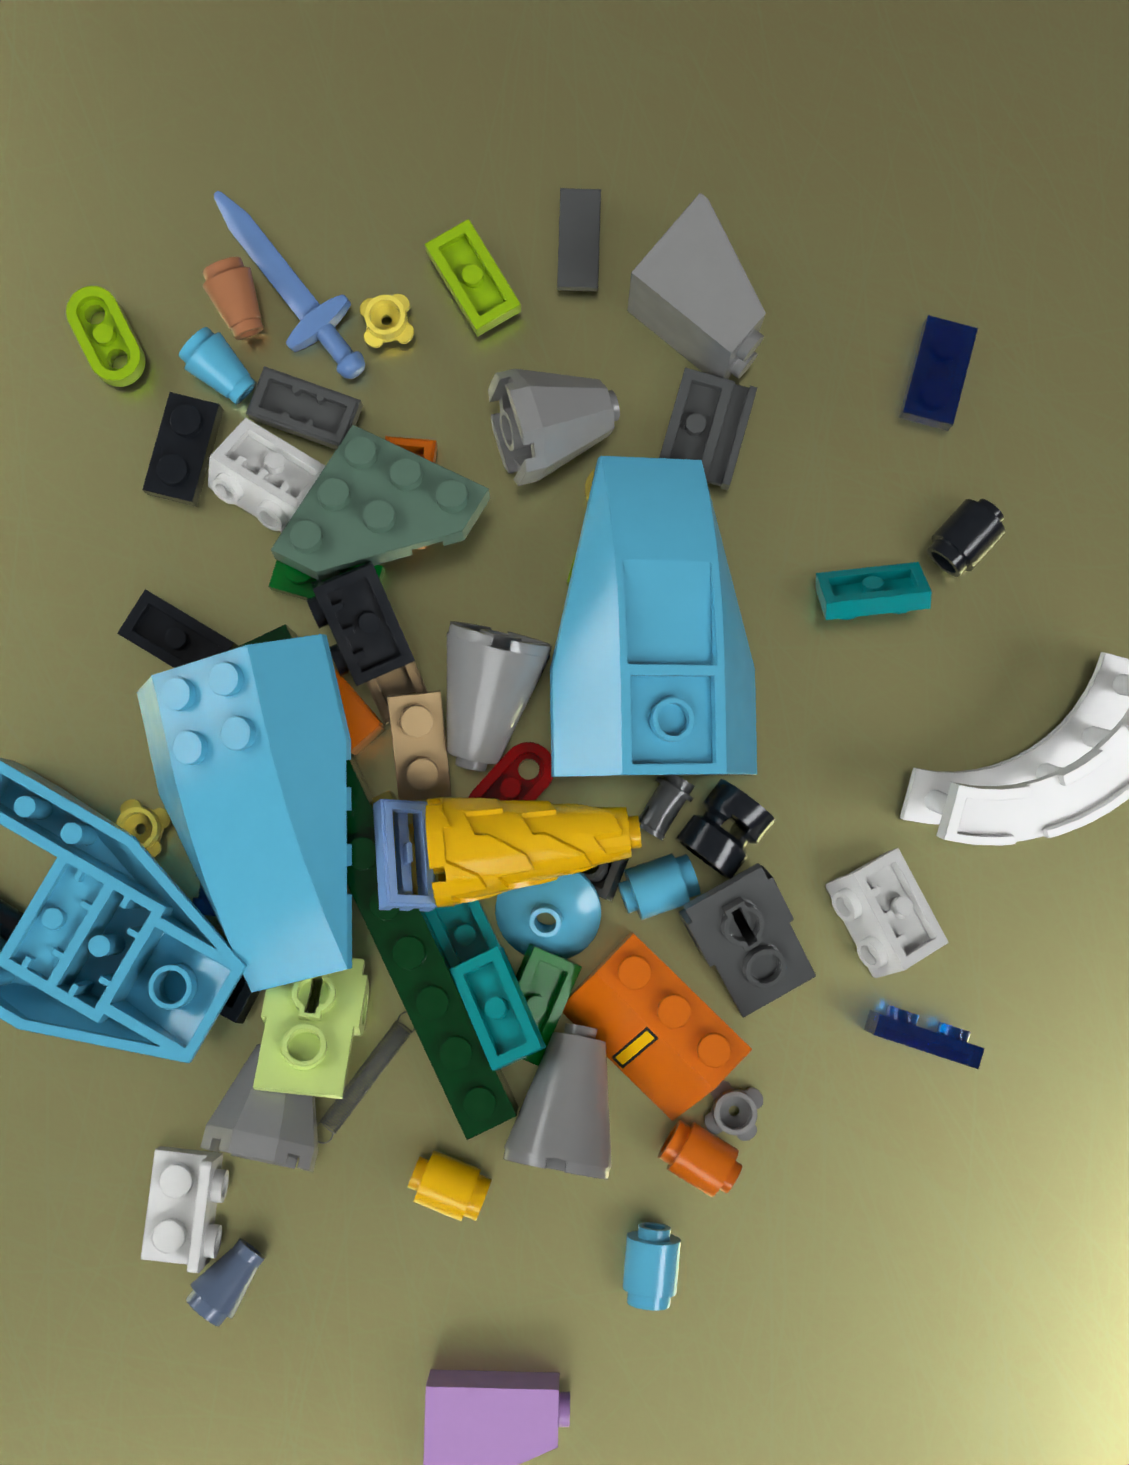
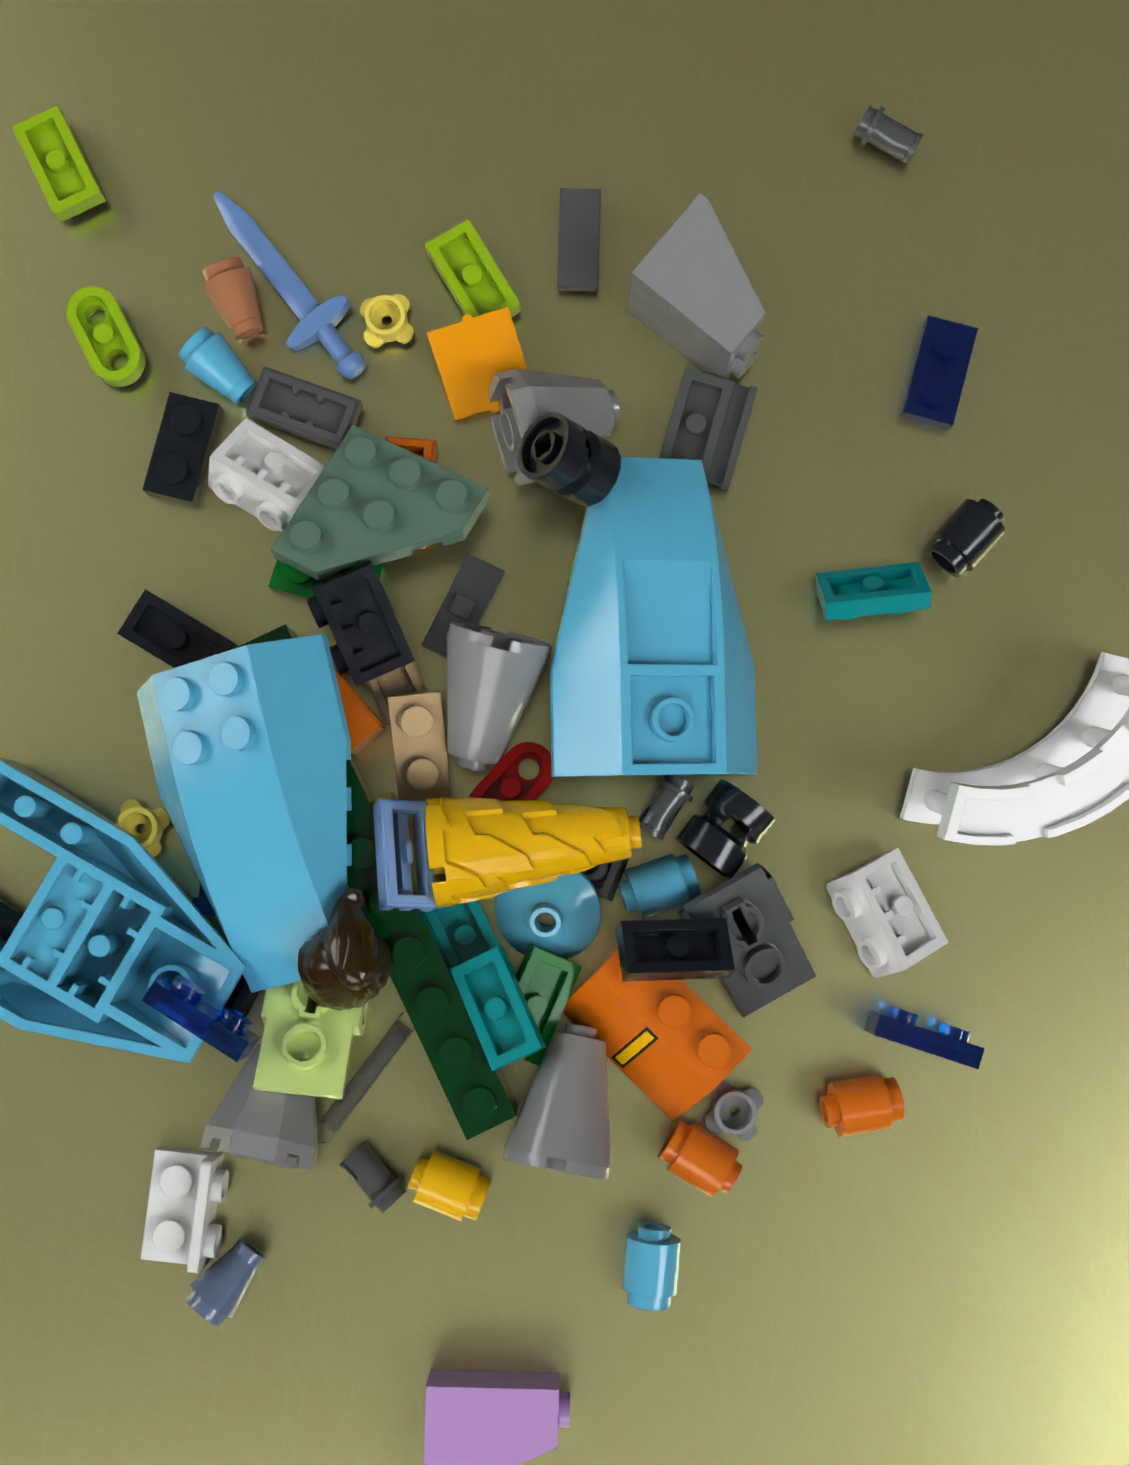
none -> lime plate [11,105,106,223]
none -> clear blue plate [142,976,260,1062]
none -> dark brown hair [298,888,392,1011]
none -> dark grey pin [339,1141,406,1213]
none -> dark grey piece [421,553,505,658]
none -> light orange piece [426,306,528,421]
none -> black wheel [518,412,621,506]
none -> black plate [615,918,735,982]
none -> orange brick [820,1074,904,1137]
none -> dark grey pin [854,106,923,165]

